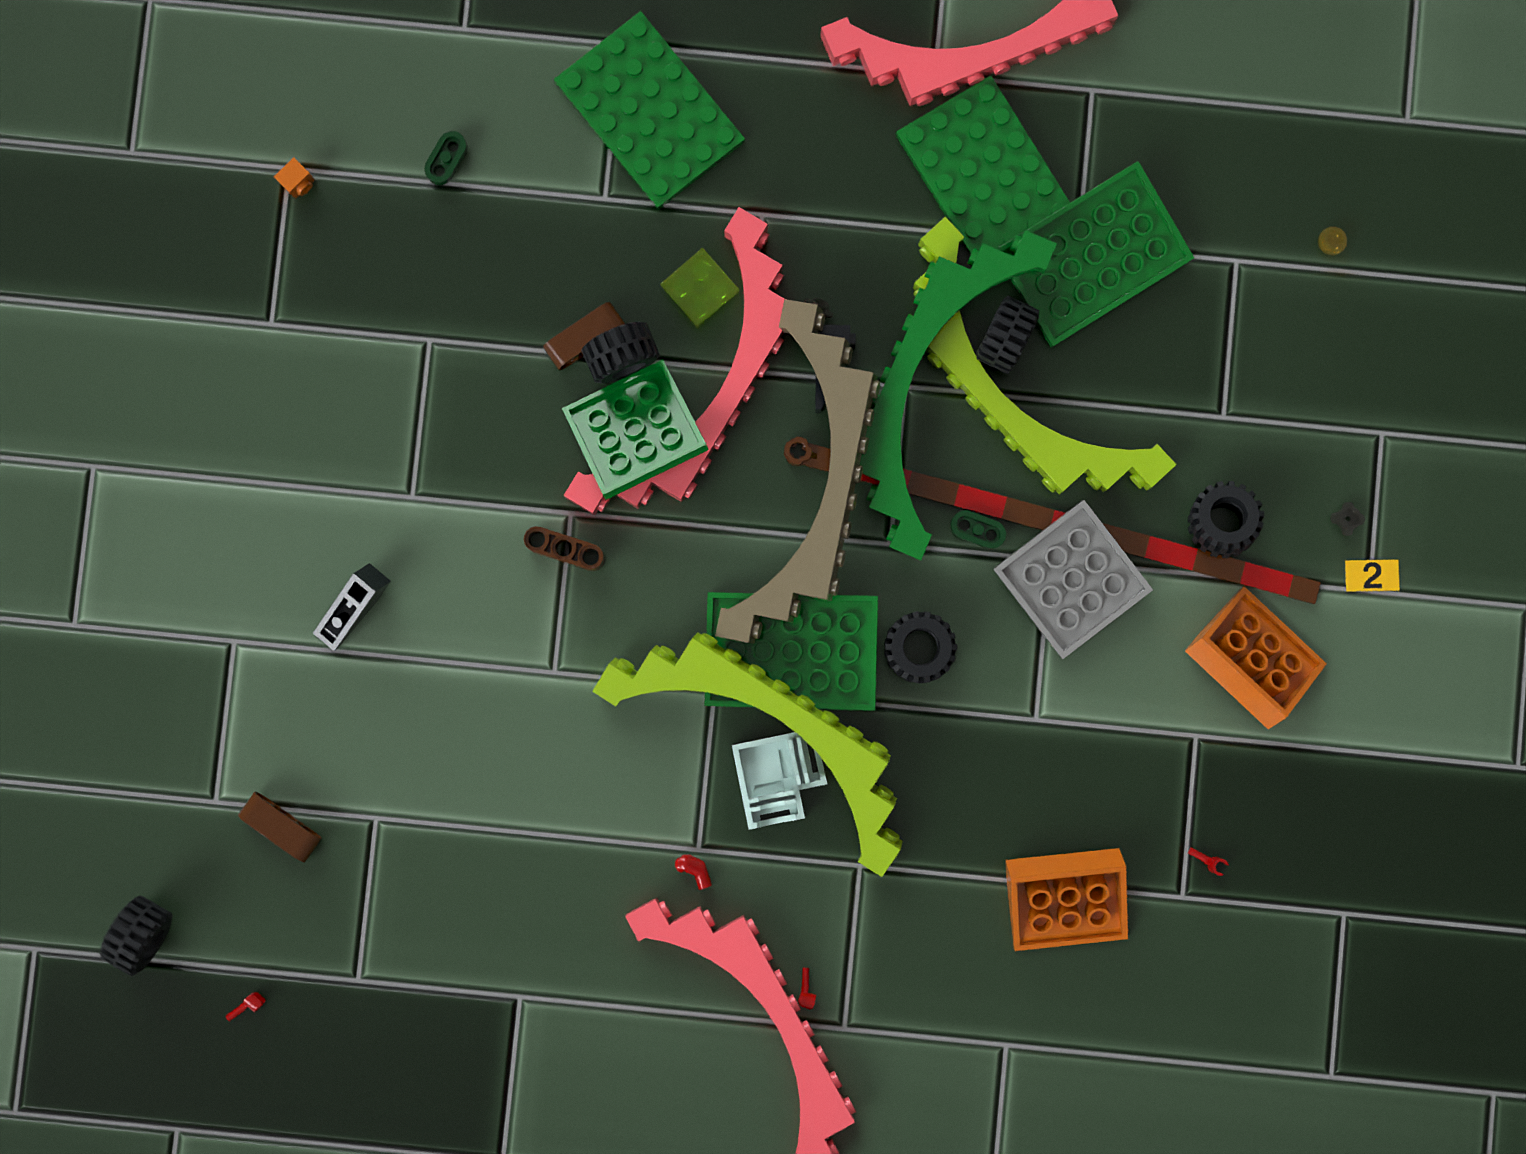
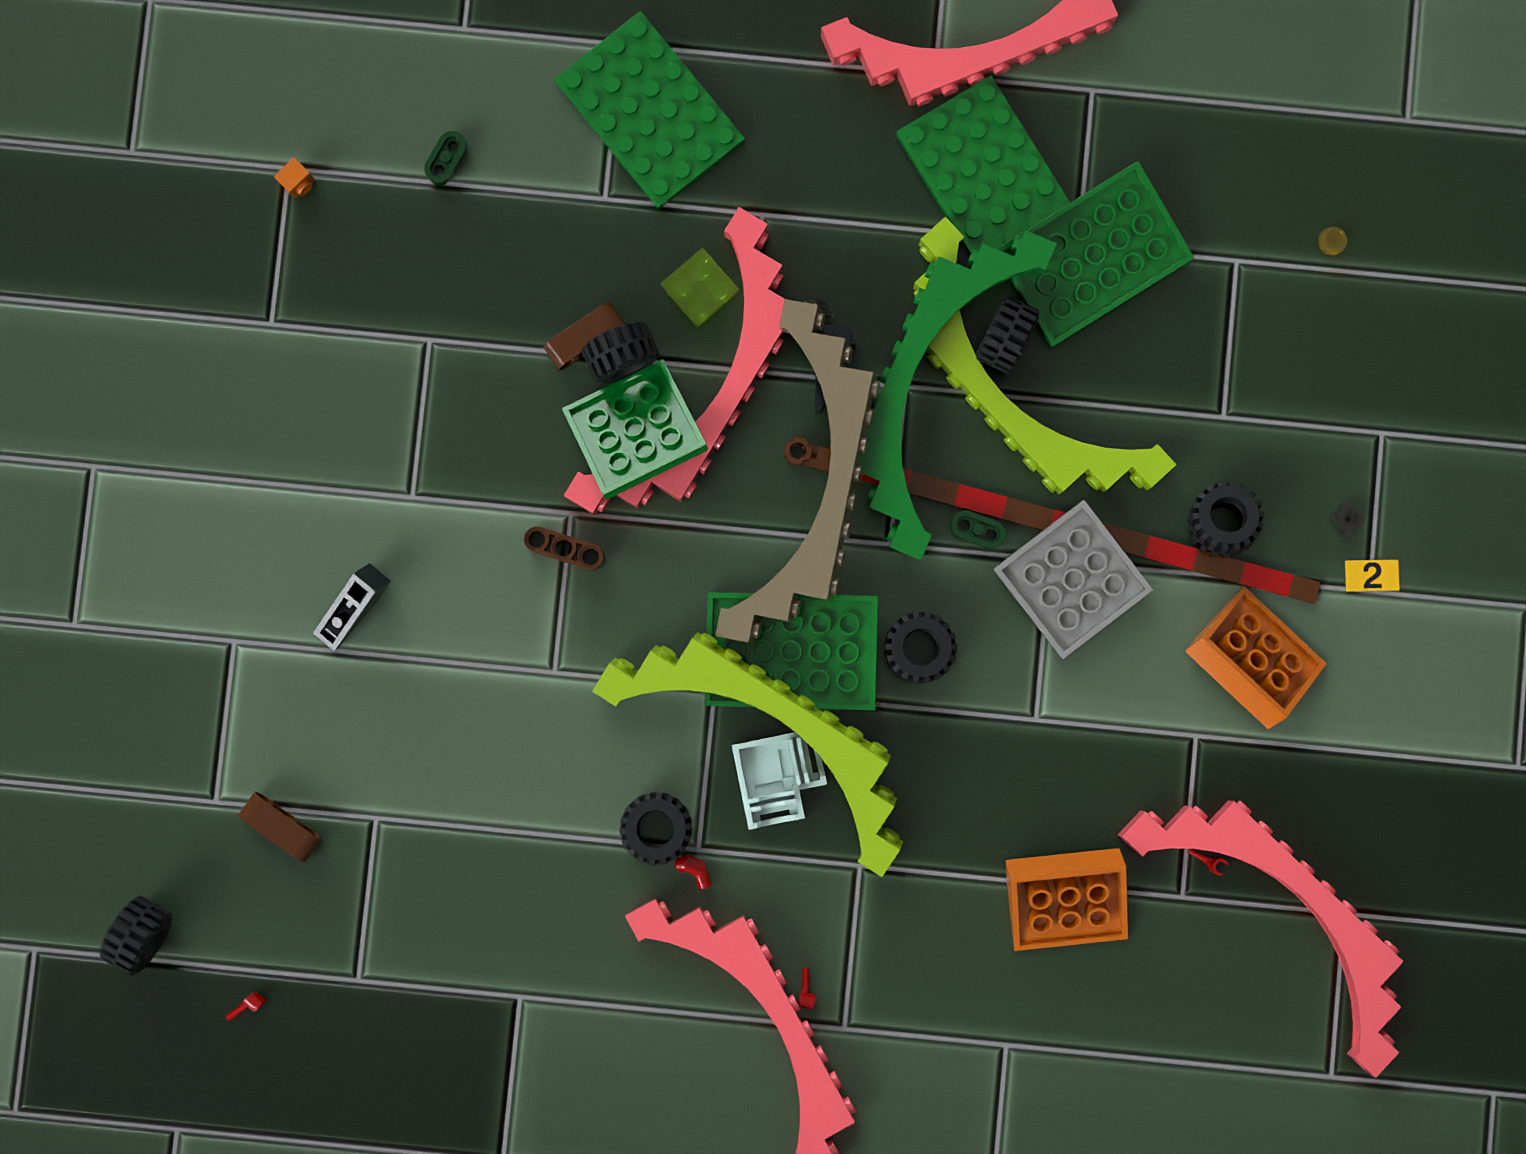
none -> black tyre [619,792,693,865]
none -> coral arch [1118,800,1404,1078]

